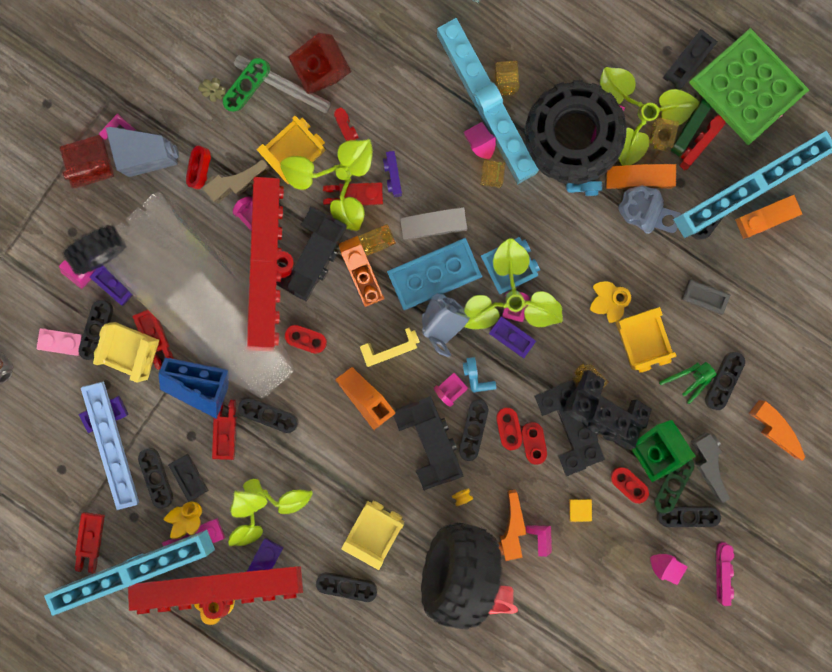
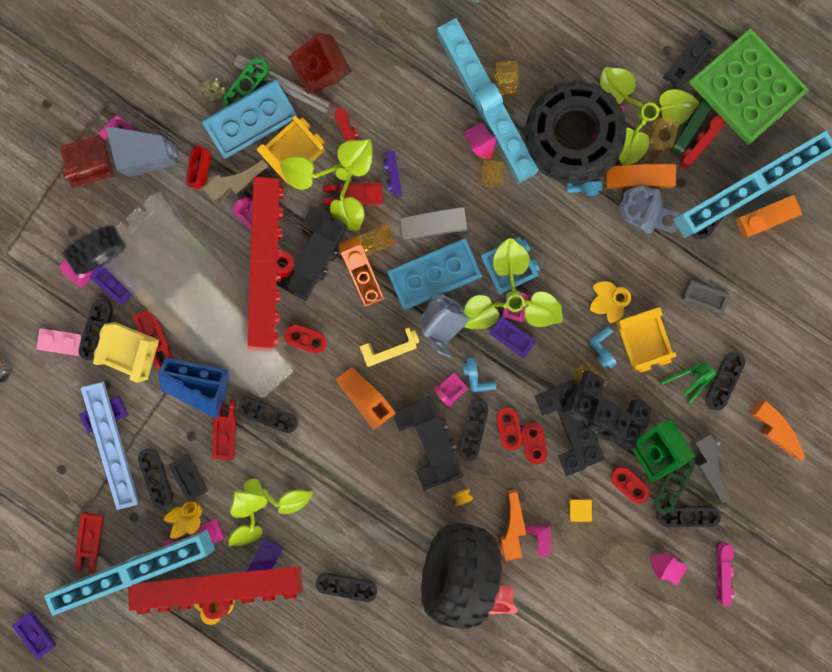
light yellow panel [341,500,405,570] -> none
none -> dark purple plate [12,611,57,659]
none -> dark azure plate [202,79,298,159]
none -> dark azure plate [589,326,617,369]

